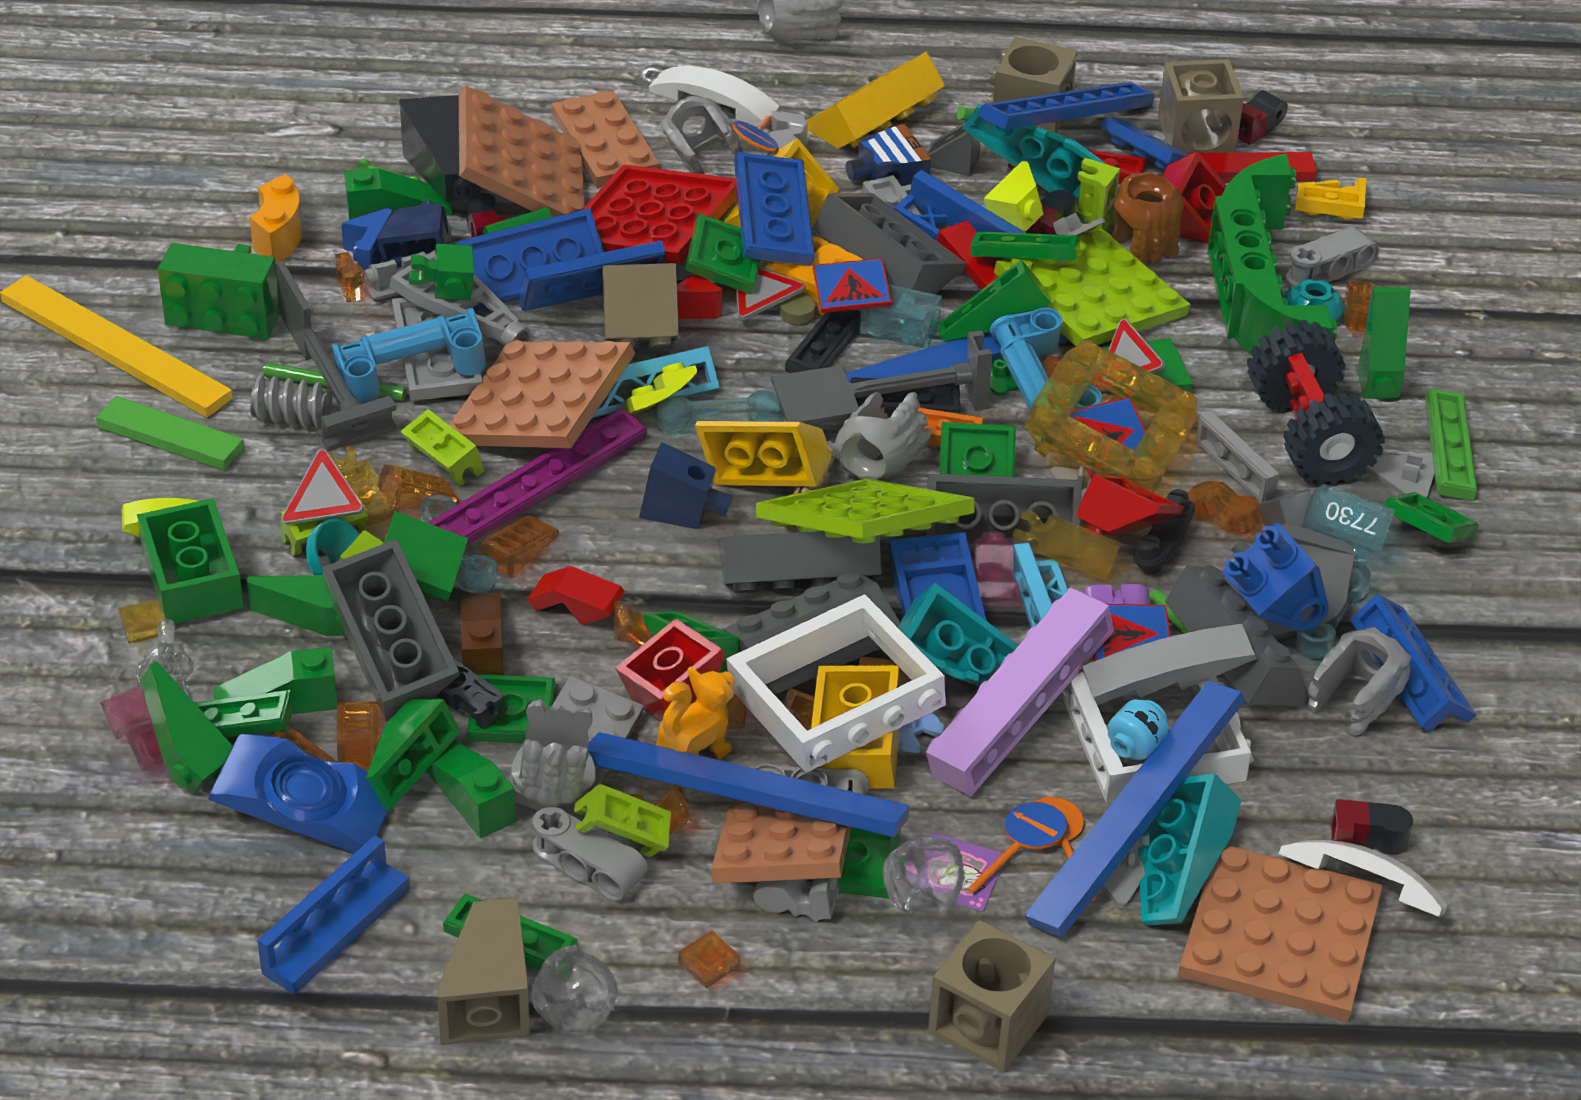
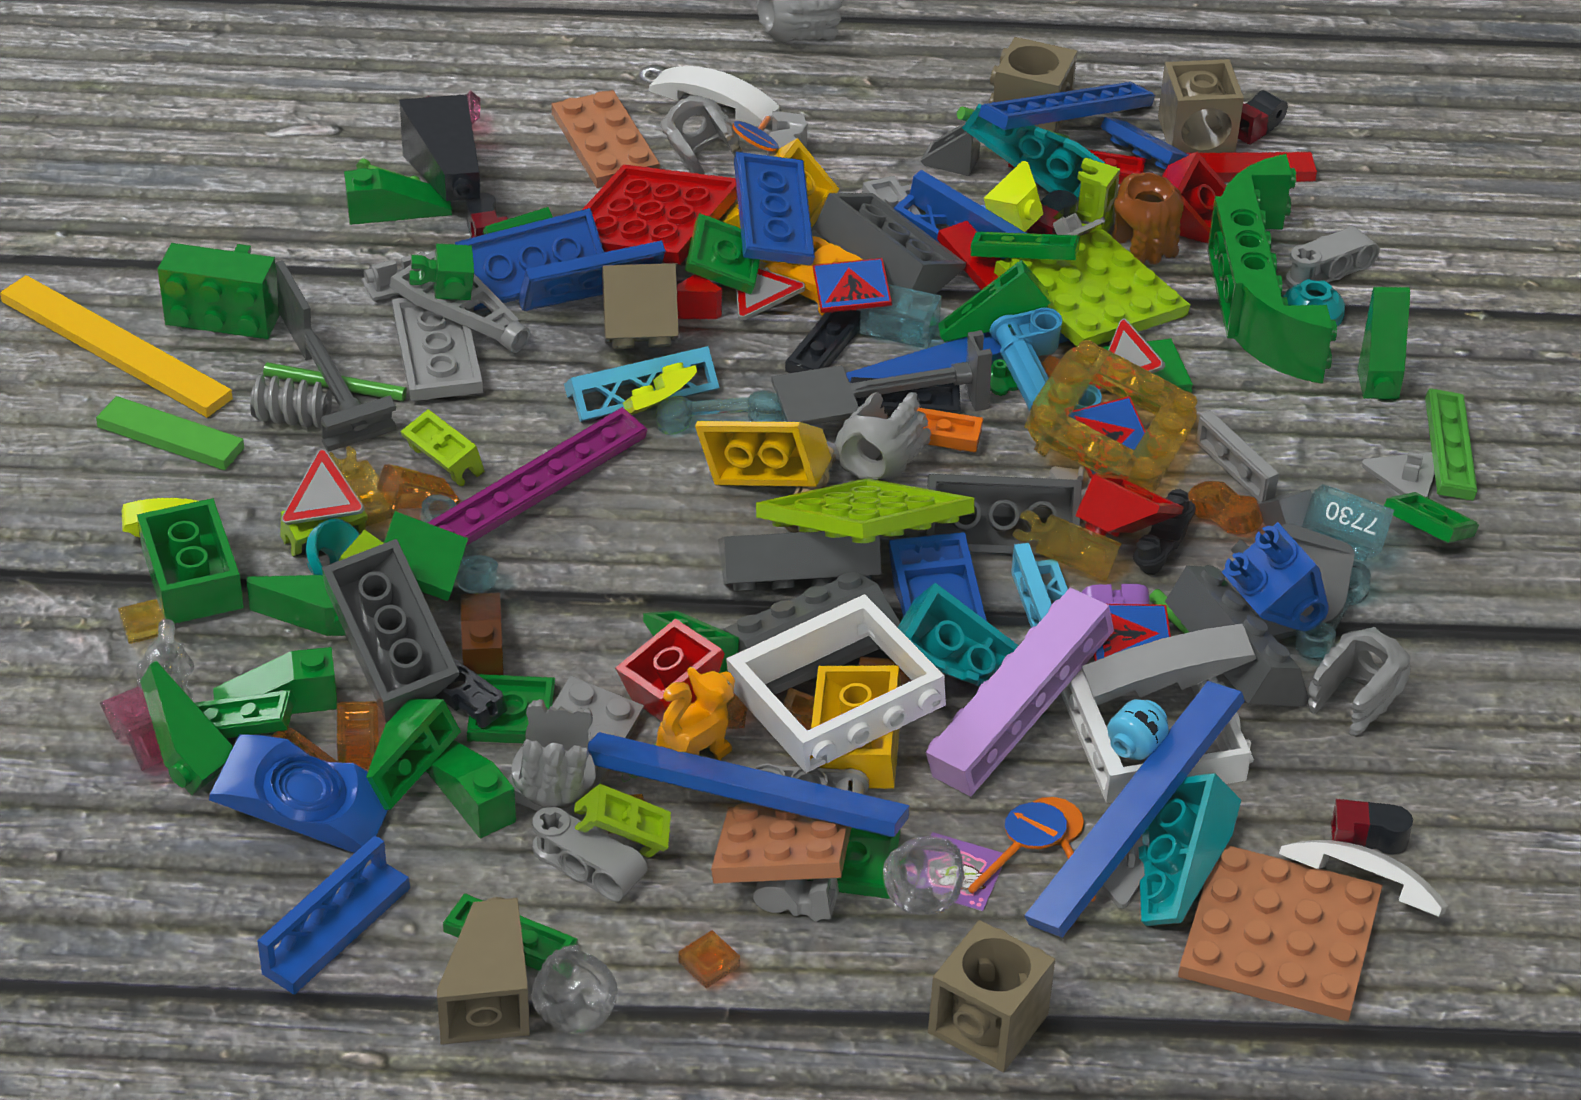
light orange brick [249,174,302,262] -> none
dark azure piece [331,307,486,404] -> none
clear orange plate [335,251,364,303] -> none
blue slope [342,208,393,277] -> none
dark blue torso [376,201,452,267] -> none
nougat plate [449,340,635,448] -> none
nougat plate [459,85,585,217] -> none
clear orange slope [480,515,559,578] -> none
red slope [527,566,625,625] -> none
clear orange slope [614,600,652,645] -> none
dark blue torso [639,442,733,529] -> none
clear orange slope [654,785,691,837] -> none
olive tile [780,293,815,325] -> none
yellow slope [805,51,945,149] -> none
torso [846,124,931,186] -> none
light blue piece [898,713,944,753] -> none
green tile [939,422,1016,477] -> none
clear pink slope [972,532,1017,598] -> none
black plate [1247,320,1385,487] -> none
yellow wing [1295,178,1367,220] -> none
clear orange piece [1343,280,1378,332] -> none
blue fence [1350,593,1477,732] -> none

